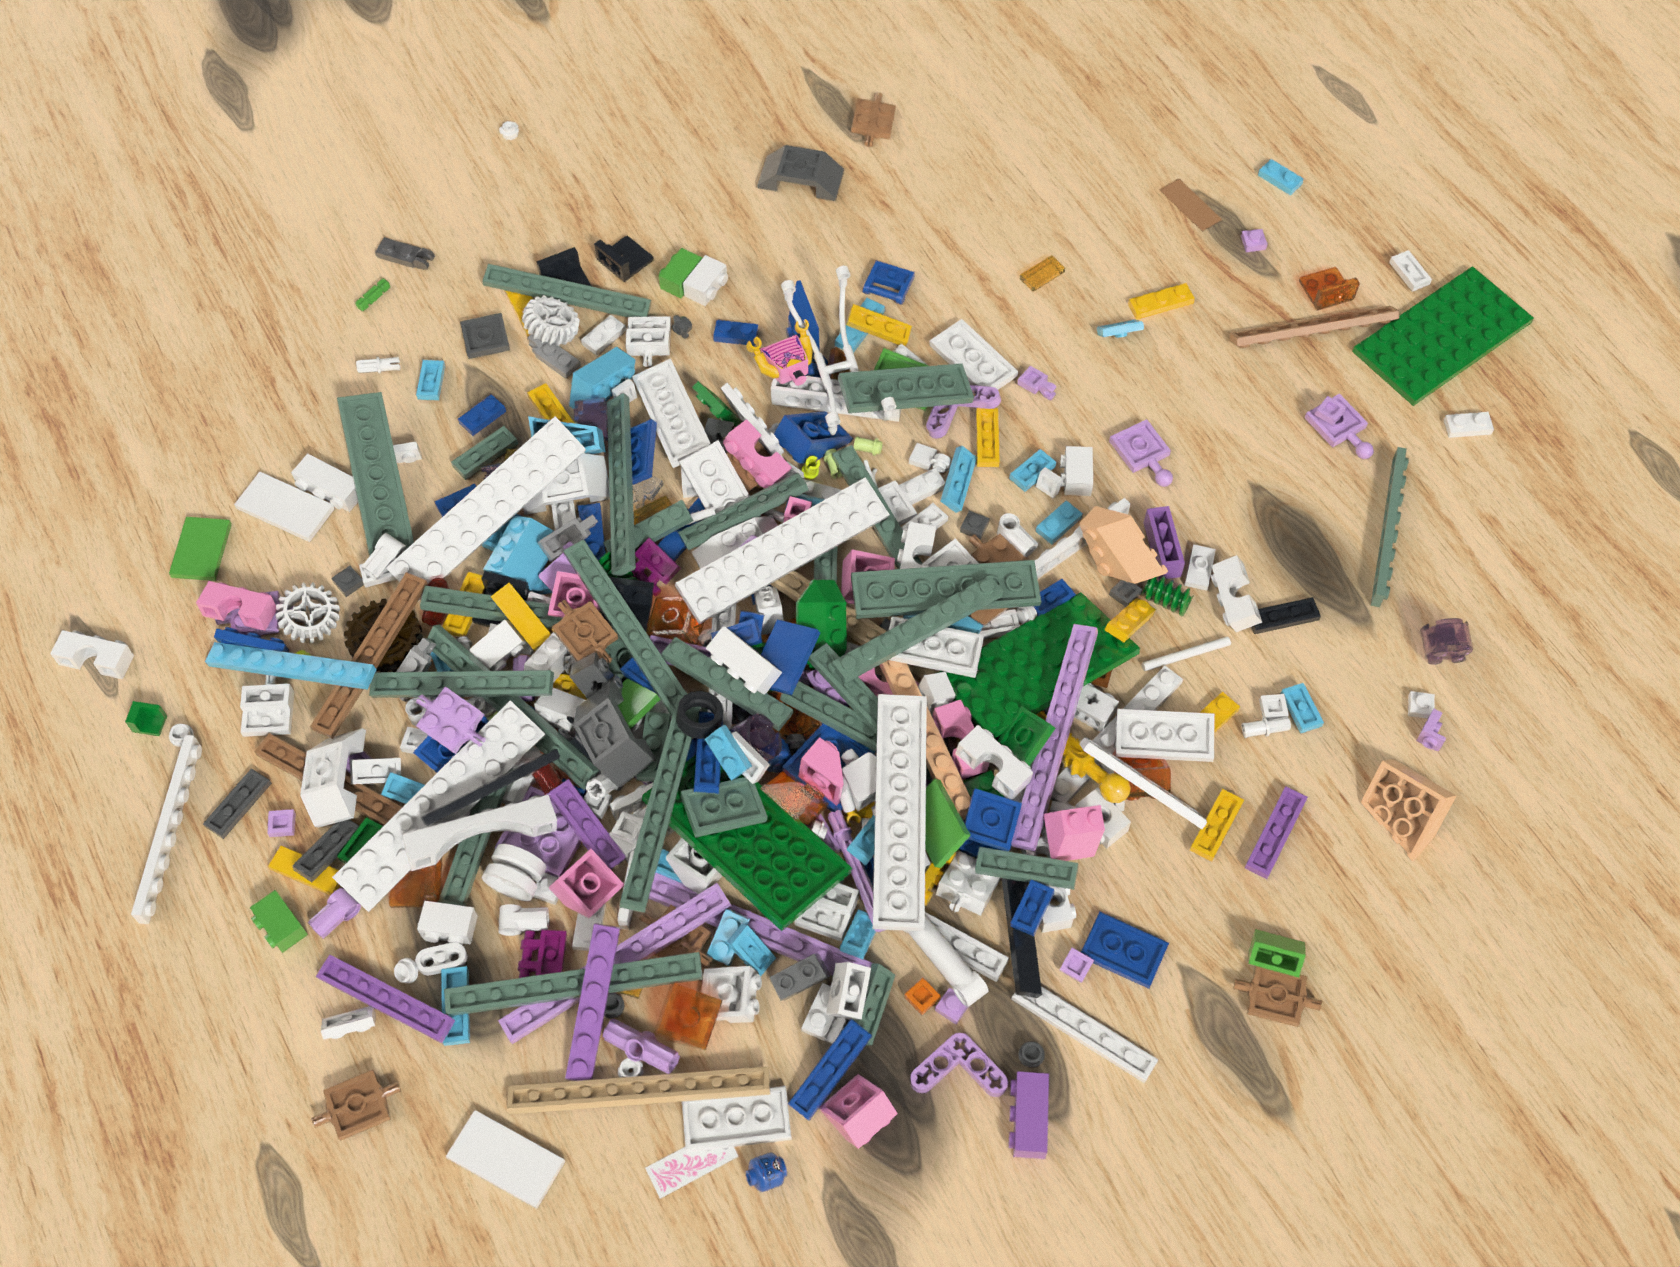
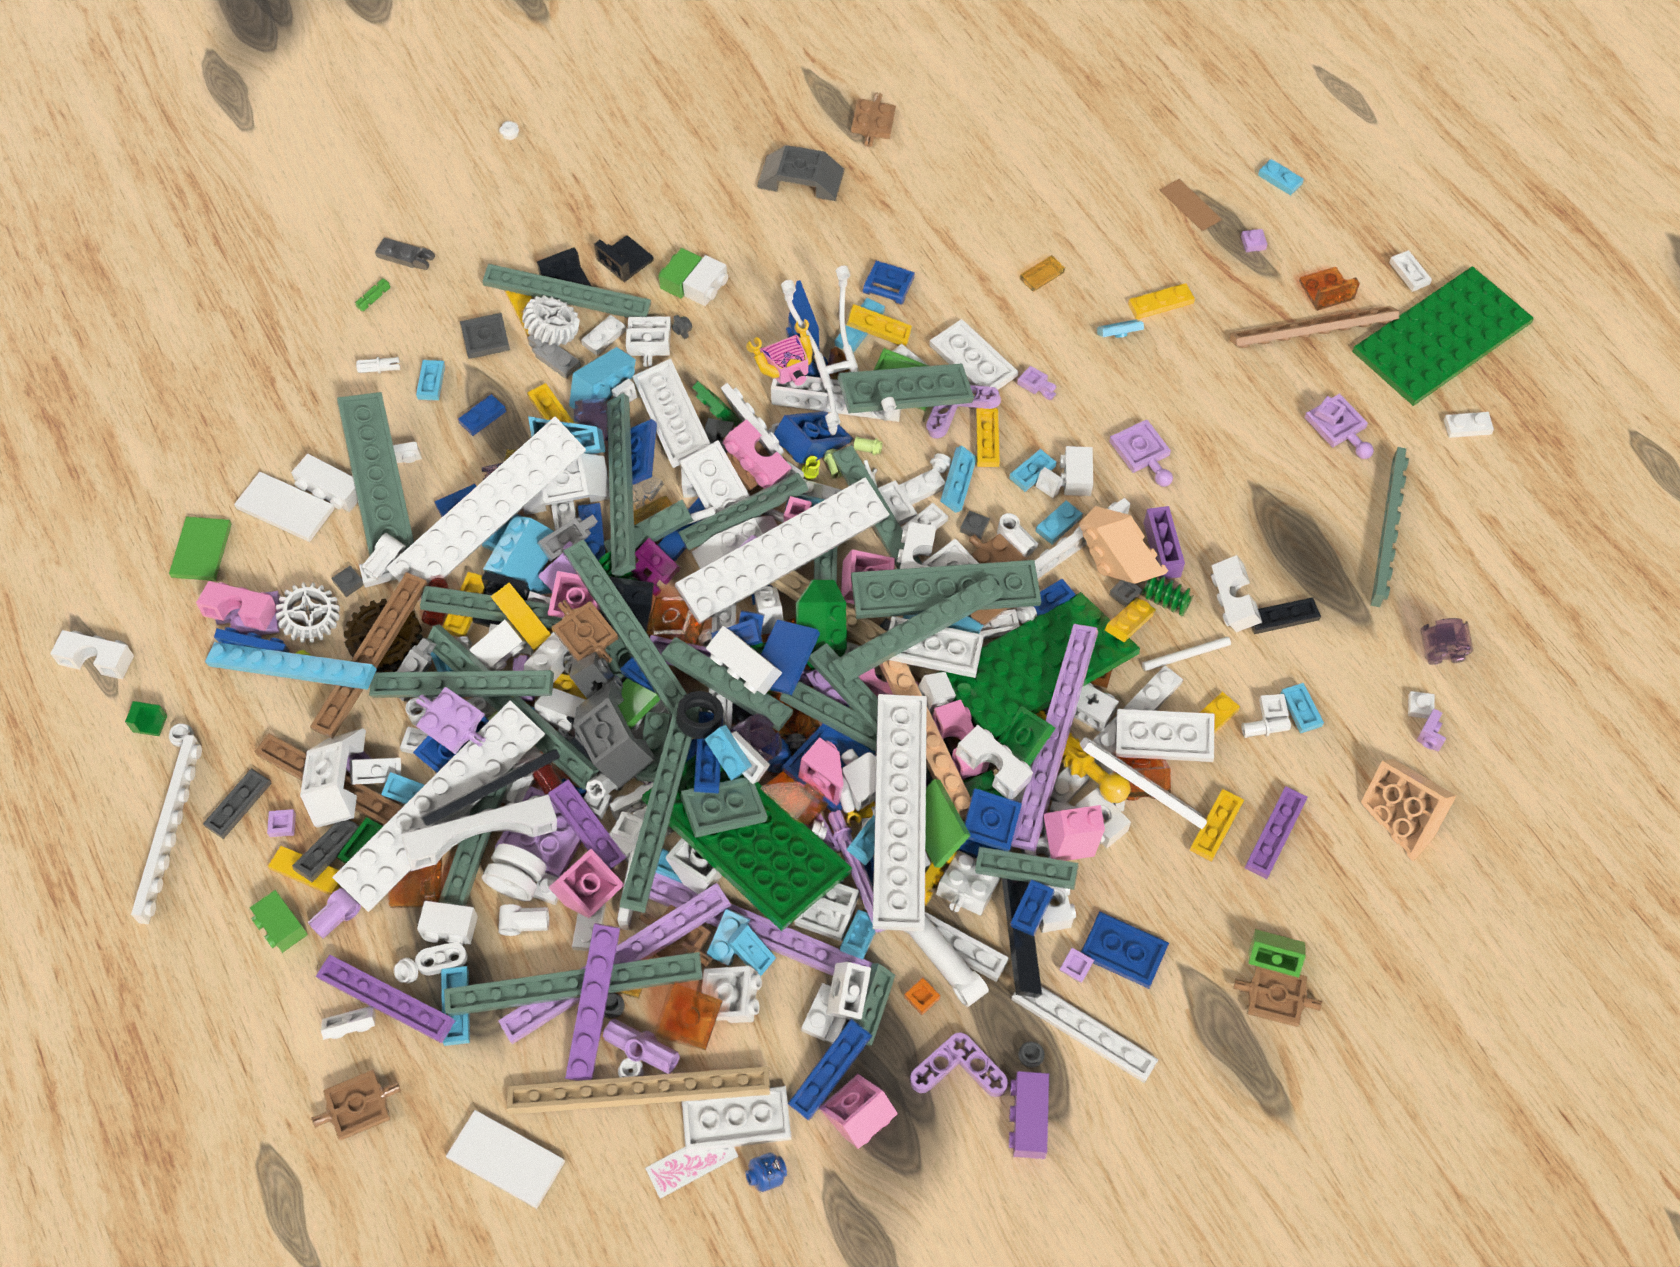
white plate [240,675,294,737] -> none
sand green plate [451,426,518,480] -> none
magenta plate [517,930,568,978] -> none
blue plate [713,320,758,346] -> none
dark grey brick [769,954,831,1001] -> none
white tile [909,443,937,471] -> none
lavender plate [935,987,968,1024] -> none
white plate [1185,544,1216,591] -> none

